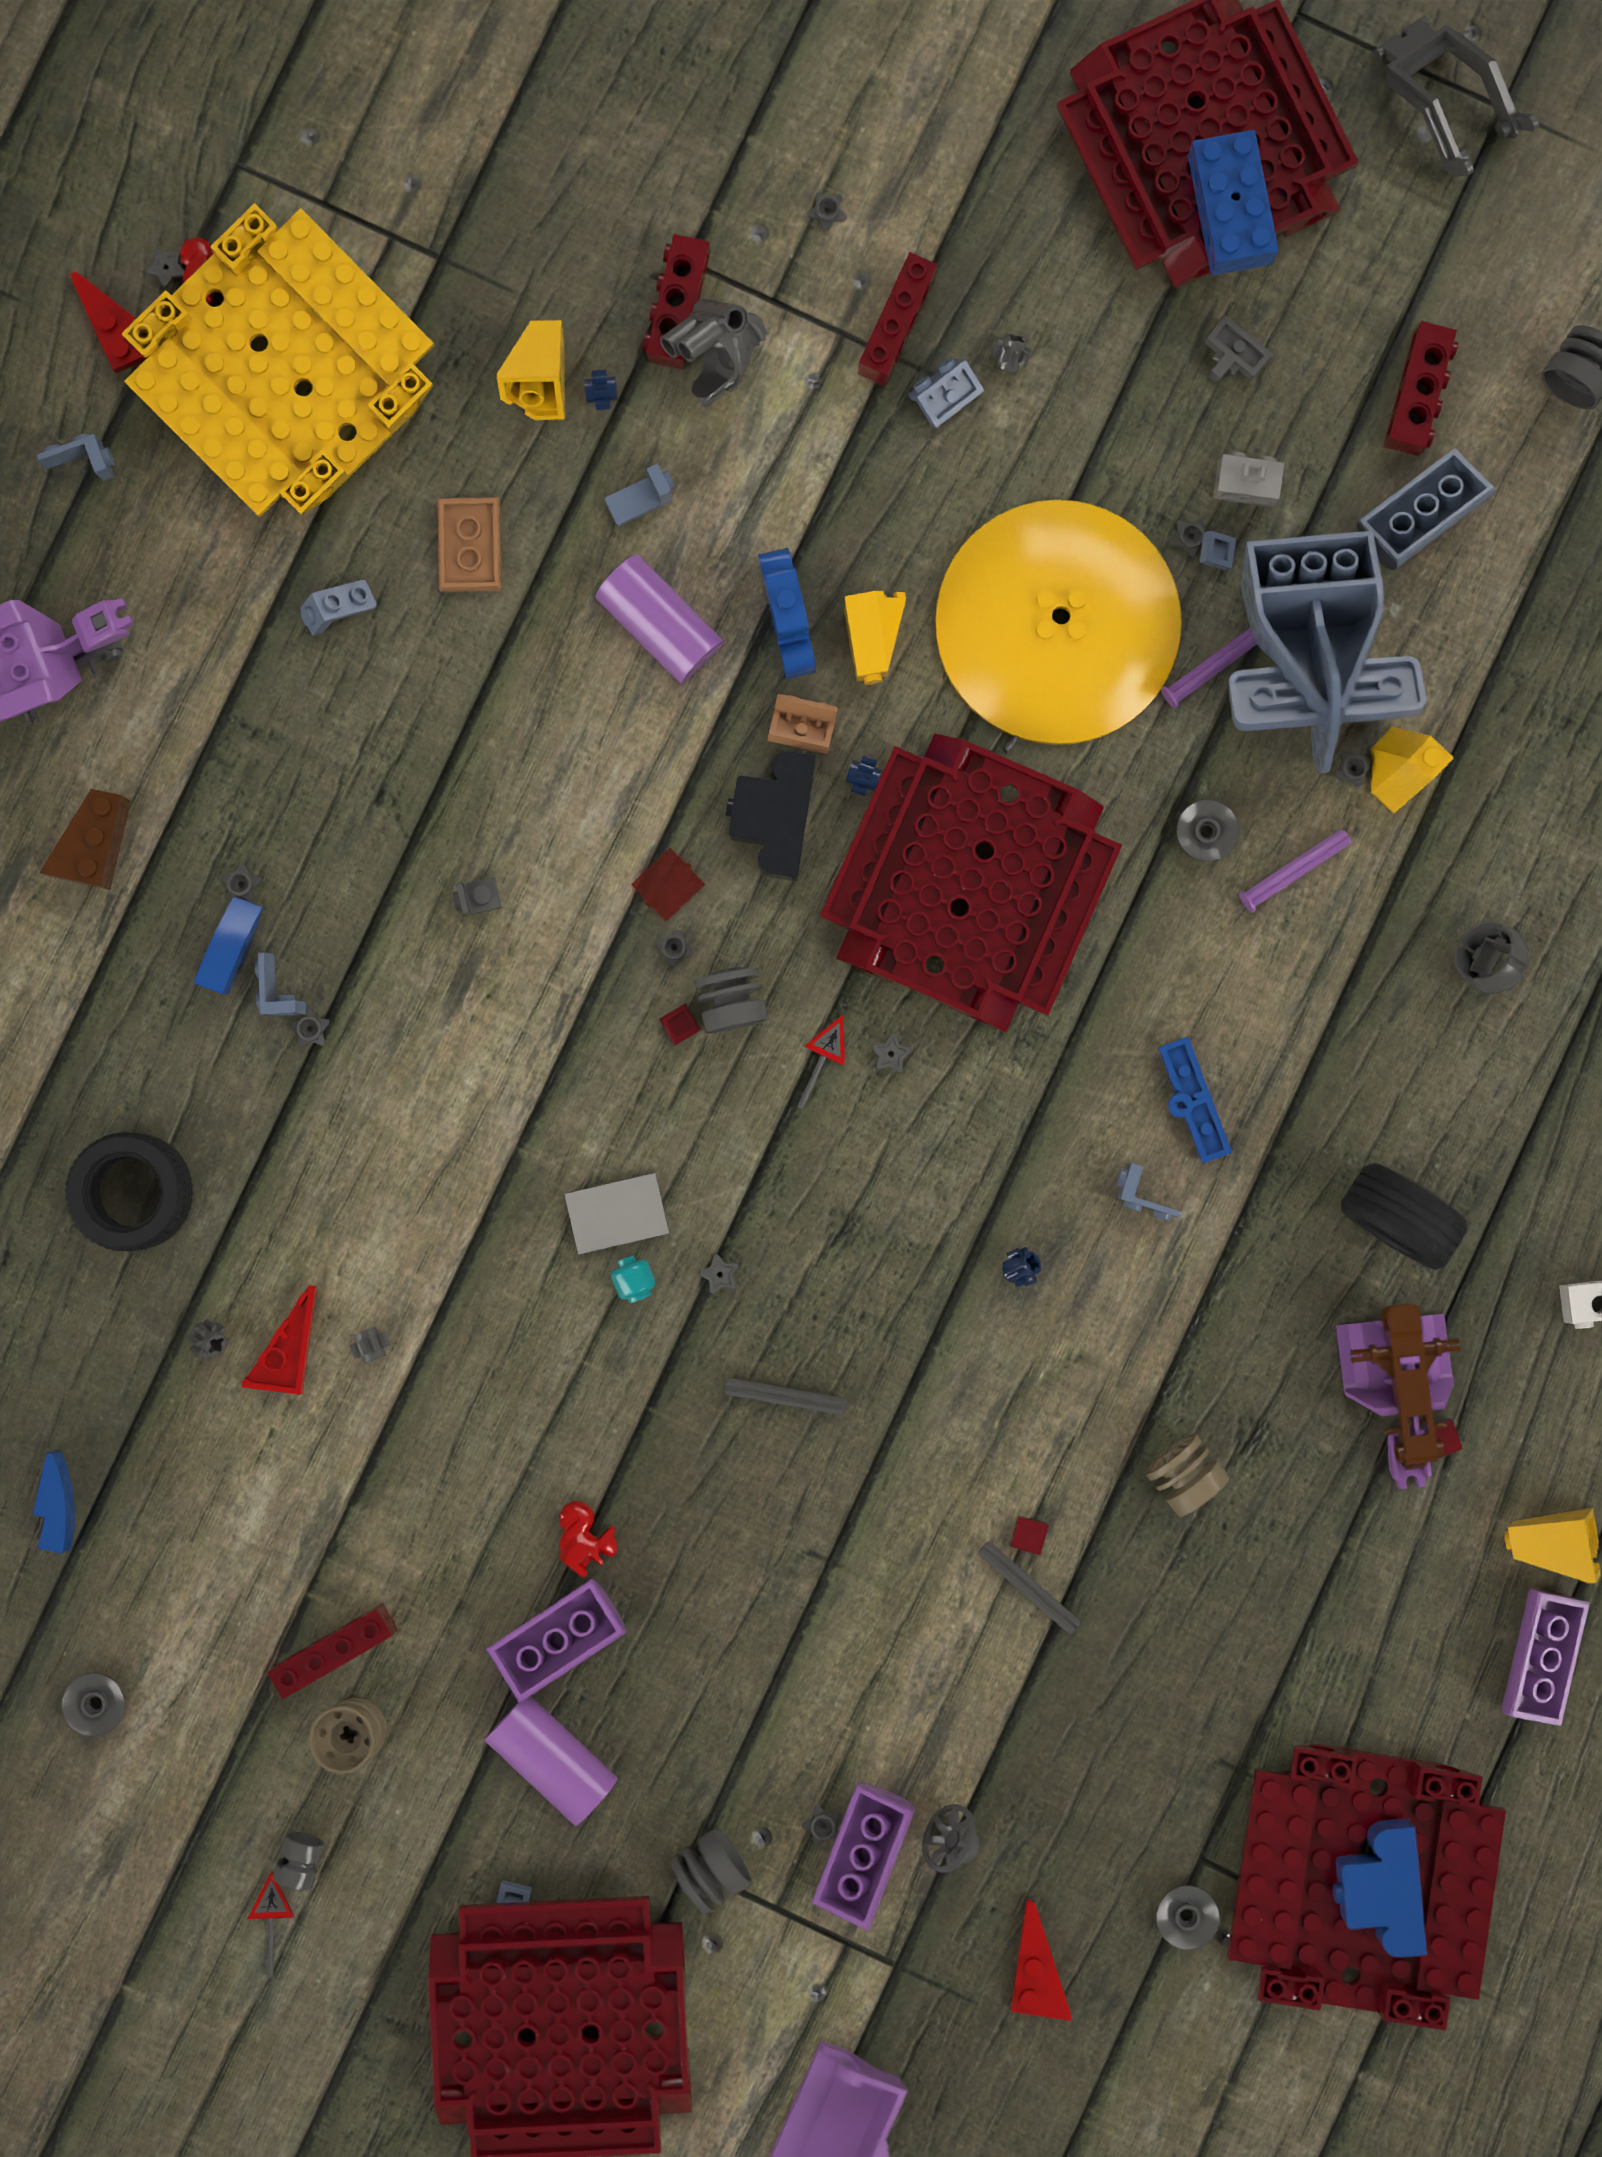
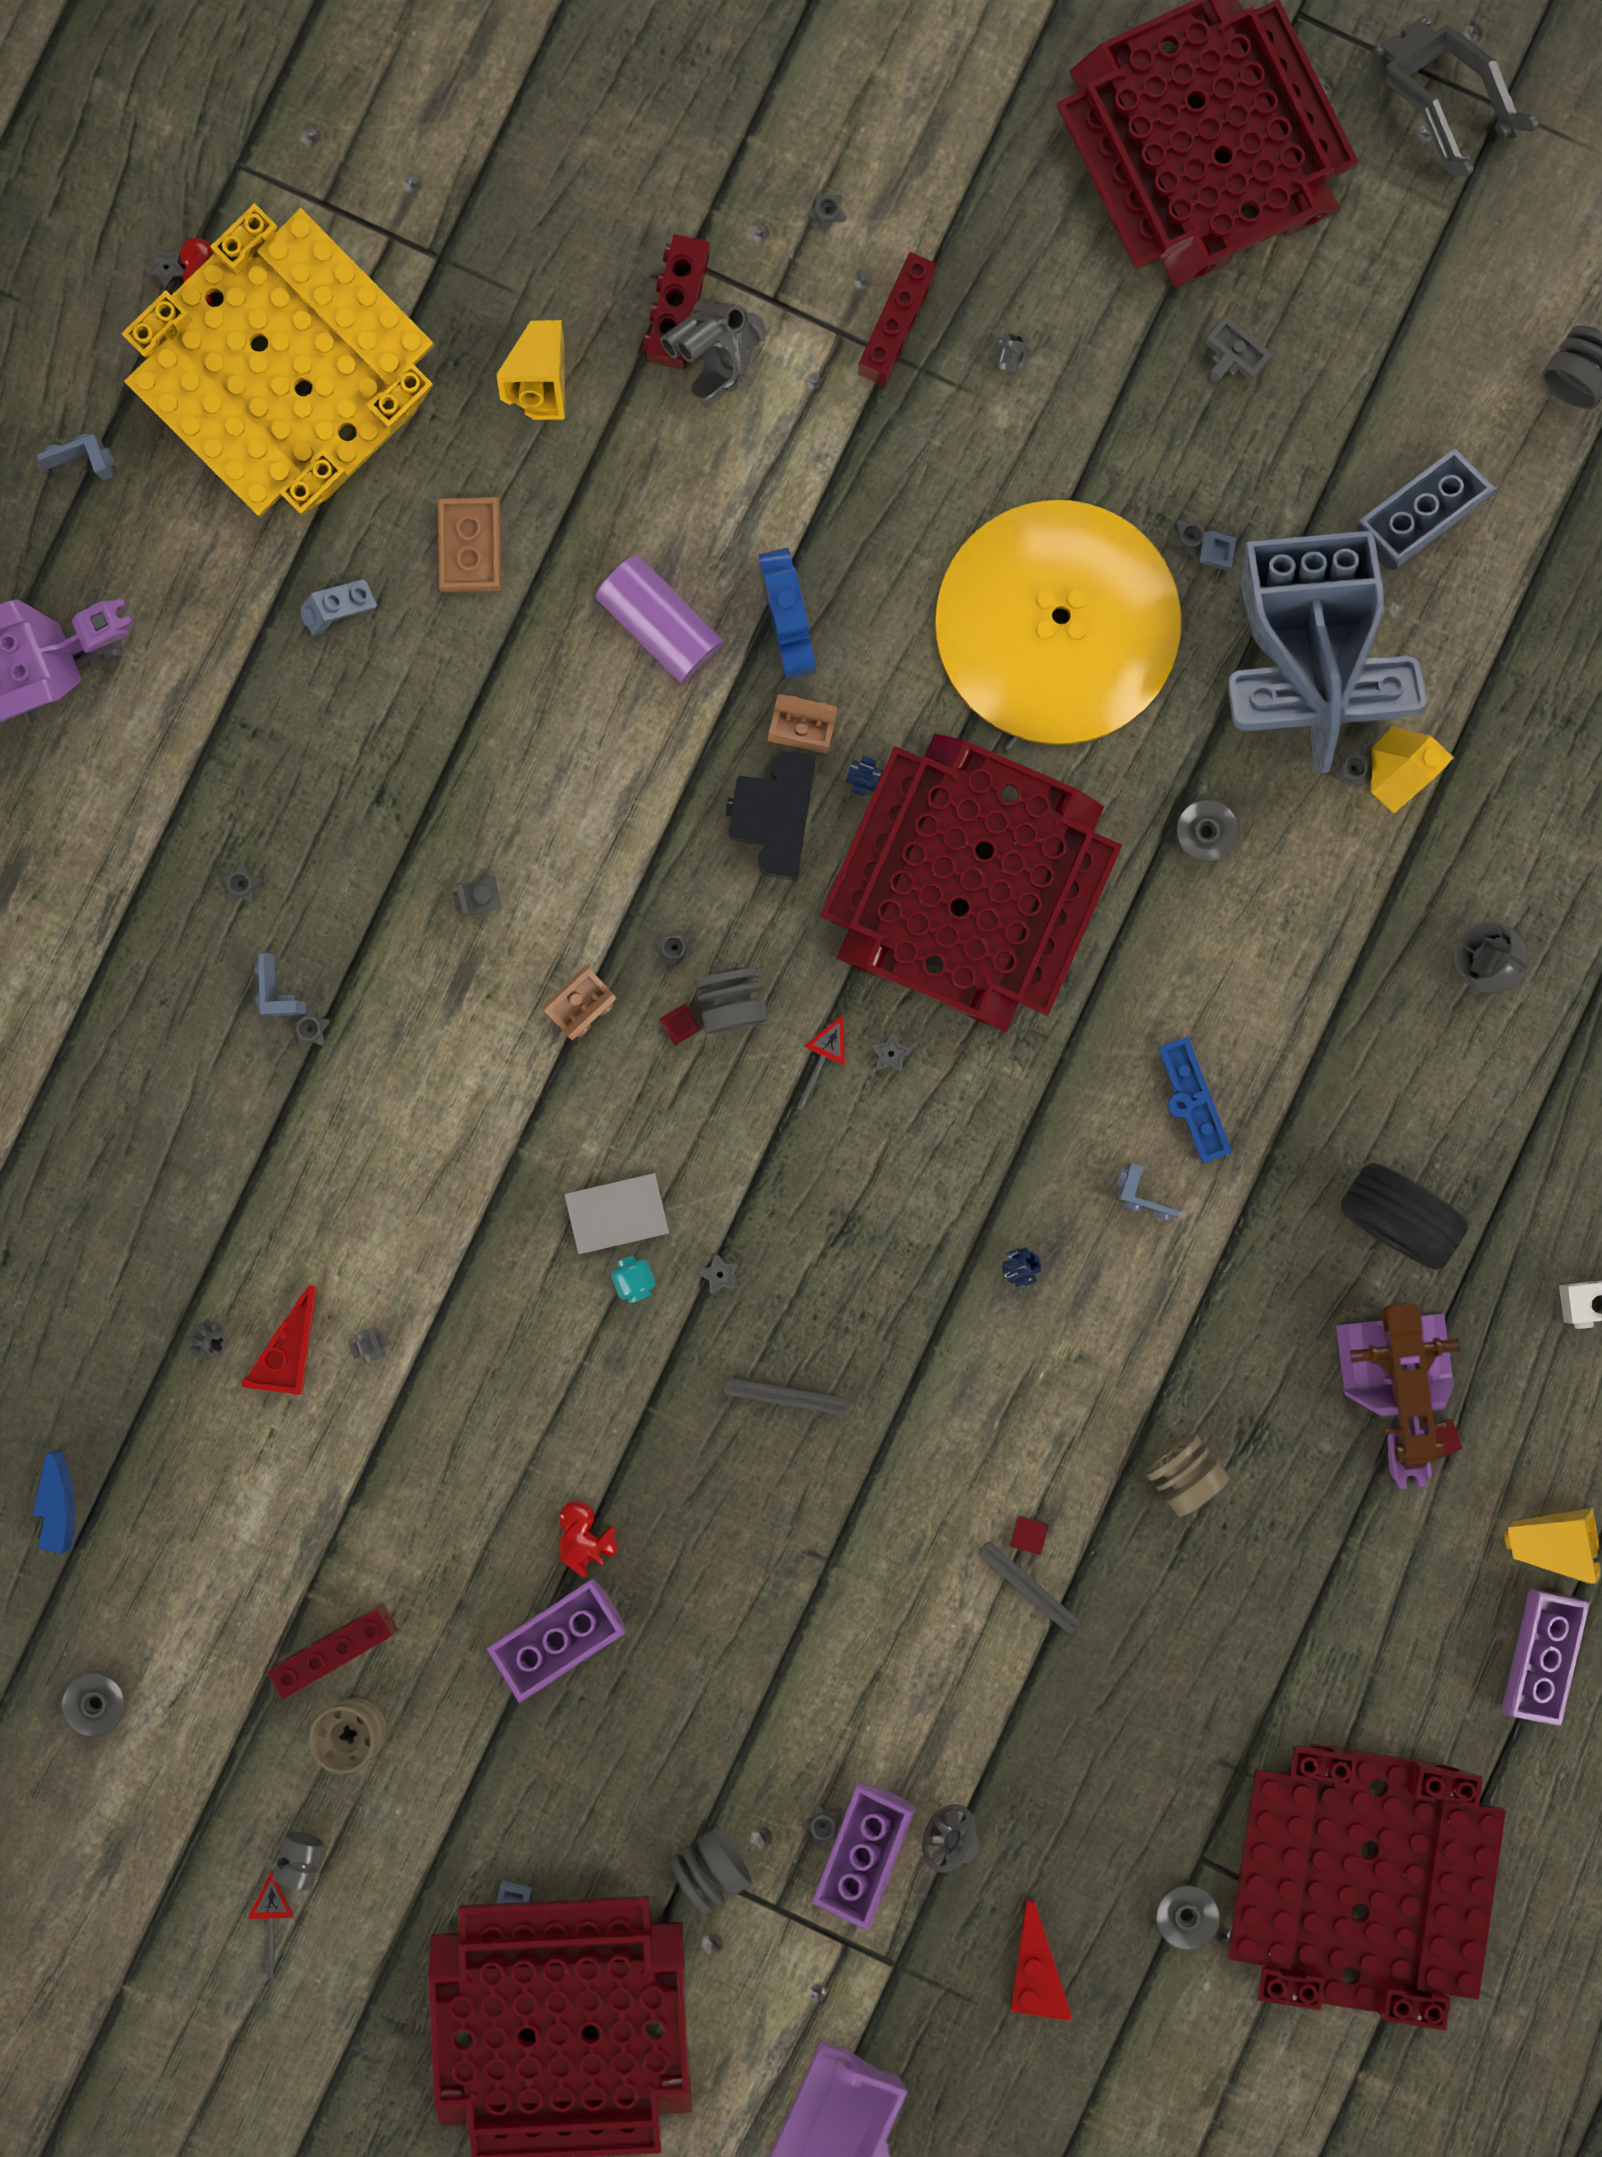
reddish brown wedge [40,789,131,890] -> none
black tyre [65,1132,193,1251] -> none
red wing [69,271,149,374] -> none
blue slope [194,896,264,994] -> none
medium lavender brick [484,1696,618,1826] -> none
dark blue gear [584,369,618,410] -> none
sand blue bracket [605,463,675,526] -> none
clear red piece [631,848,705,921] -> none
yellow slope [844,591,906,685] -> none
sand blue bracket [908,357,985,428] -> none
medium lavender axle [1161,627,1257,709] -> none
blue piece [1188,130,1279,276] -> none
light grey brick [1213,452,1284,507] -> none
medium lavender axle [1239,829,1351,913] -> none
blue brick [1333,1819,1427,1957] -> none
dark red brick [1383,320,1458,456] -> none
none -> medium nougat bracket [541,965,617,1040]

